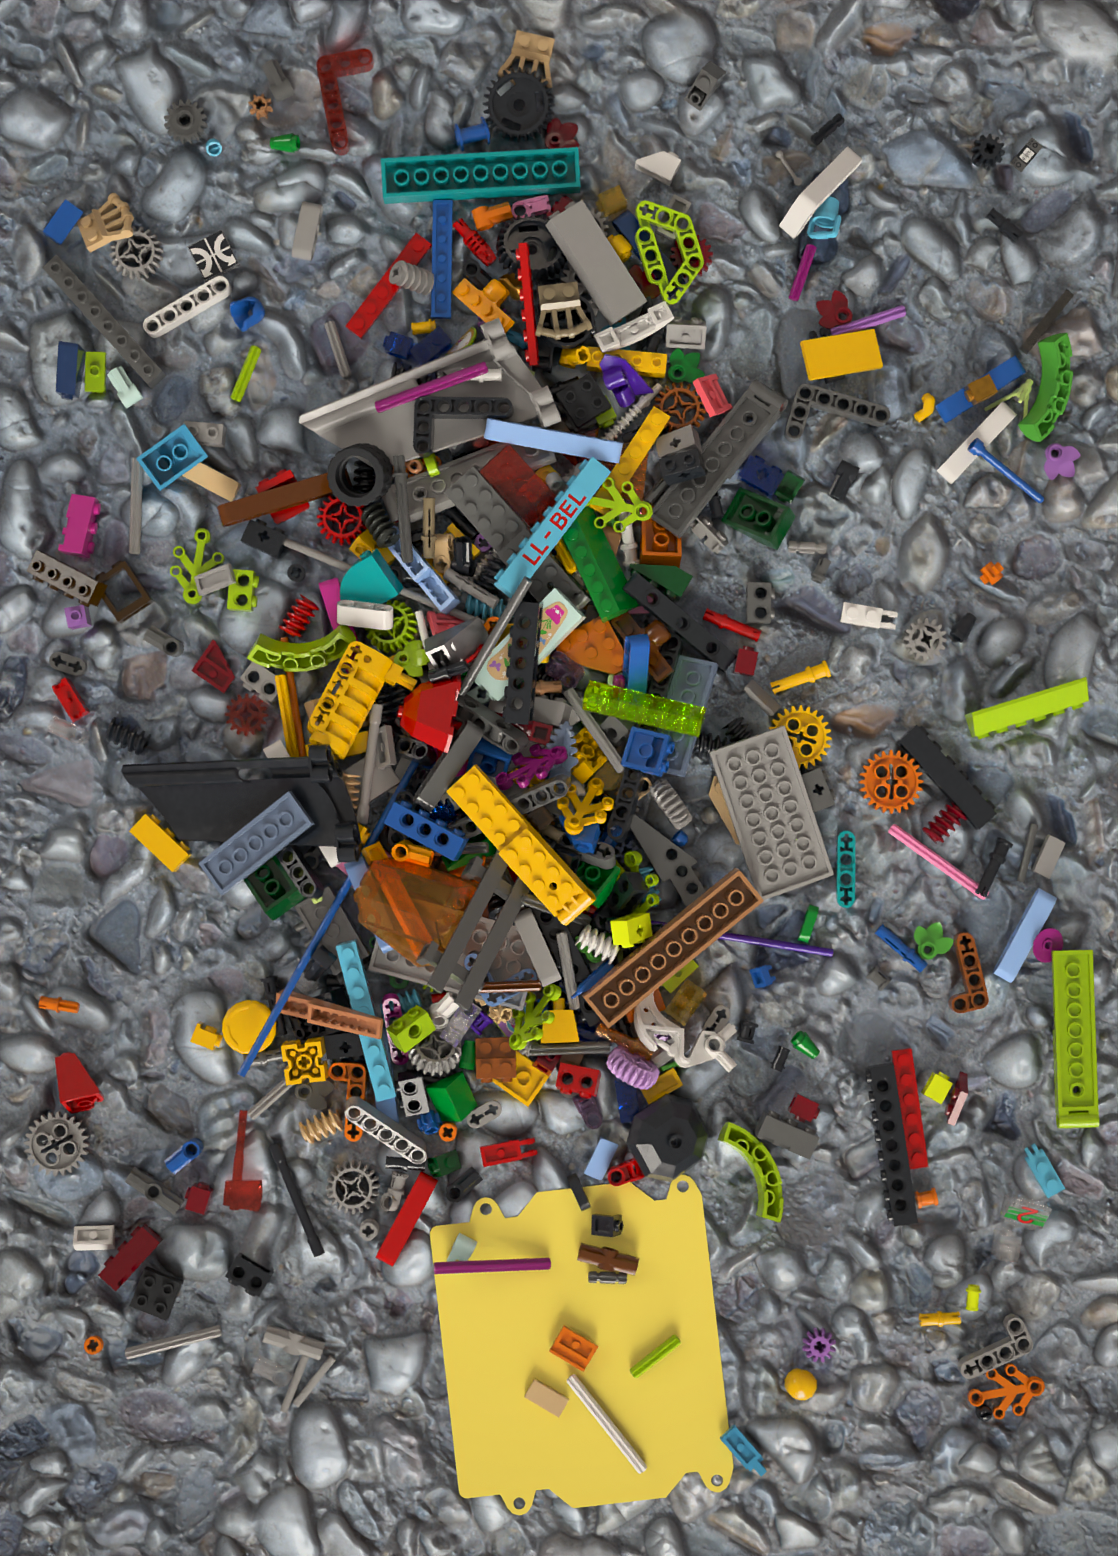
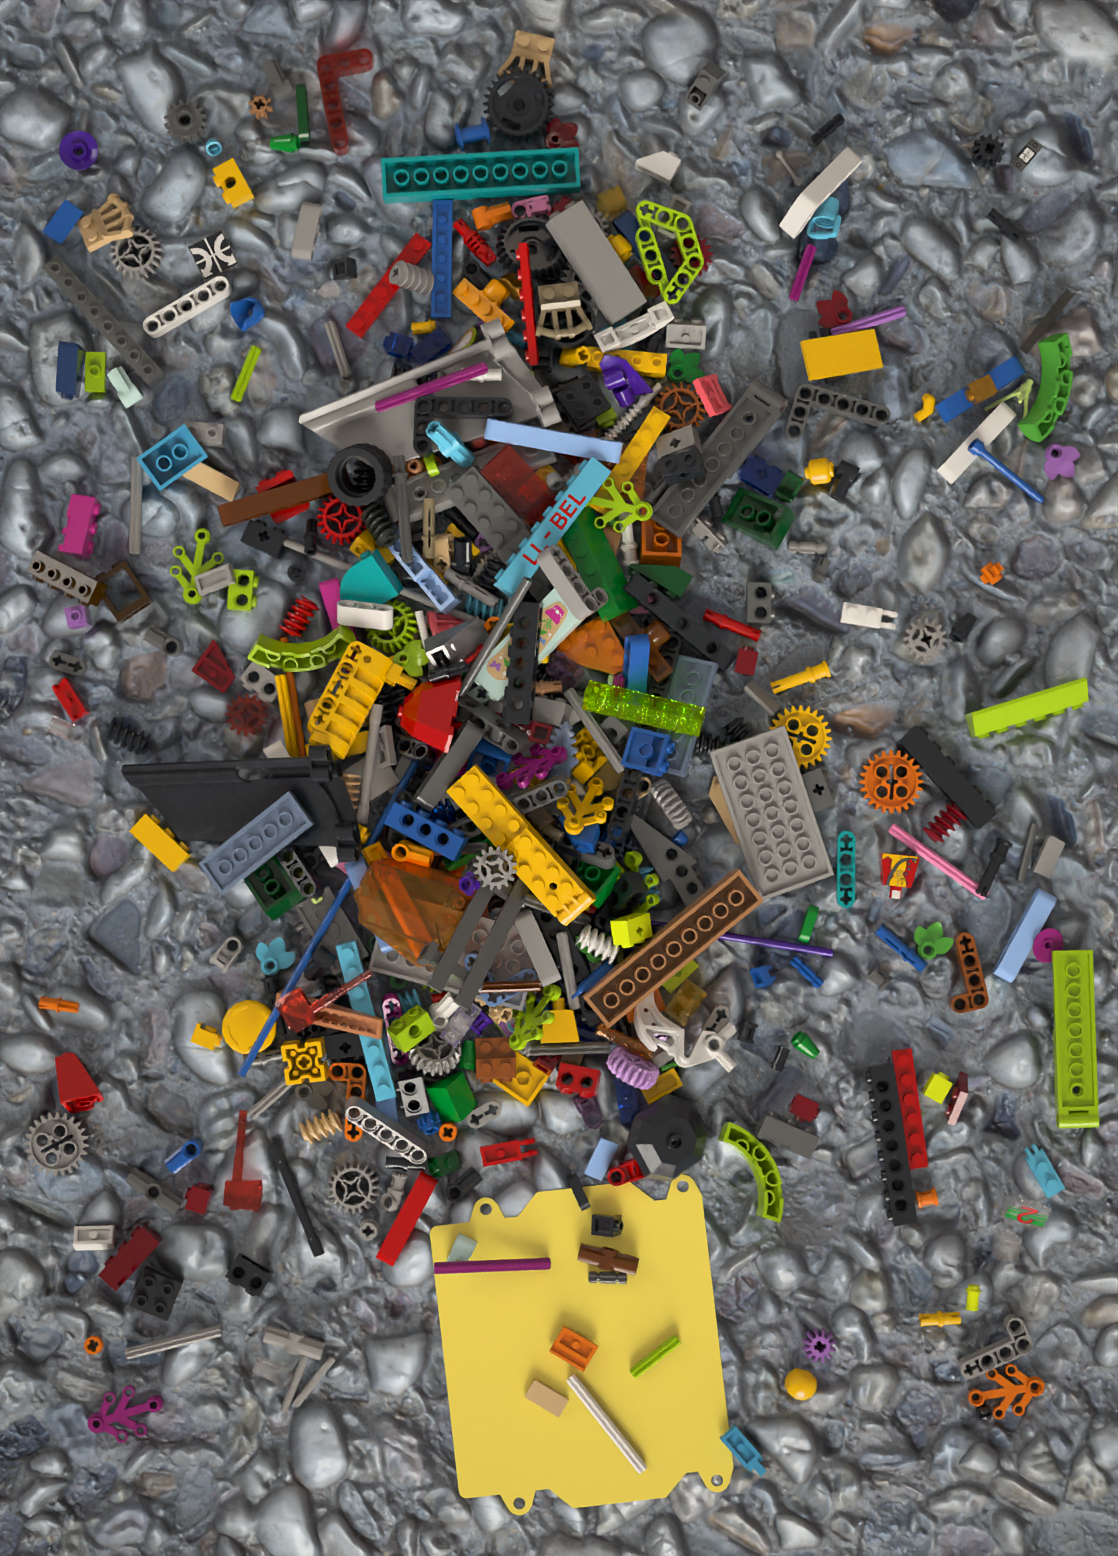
none -> dark purple dish [59,131,99,170]
none -> magenta plant [87,1385,164,1443]
none -> light grey piece [209,935,244,974]
none -> yellow brick [212,158,254,209]
none -> medium azure plate [256,937,296,975]
none -> clear red piece [274,969,374,1033]
none -> dark green beam [296,84,310,141]
none -> black axle [303,518,319,556]
none -> black slope [332,257,358,281]
none -> medium azure piece [425,421,475,468]
none -> dark purple plate [459,871,481,896]
none -> light grey gear [473,845,517,890]
none -> light grey beam [537,545,608,620]
none -> blue axle [790,956,824,988]
none -> yellow head [805,457,835,485]
none -> torso [879,853,919,899]

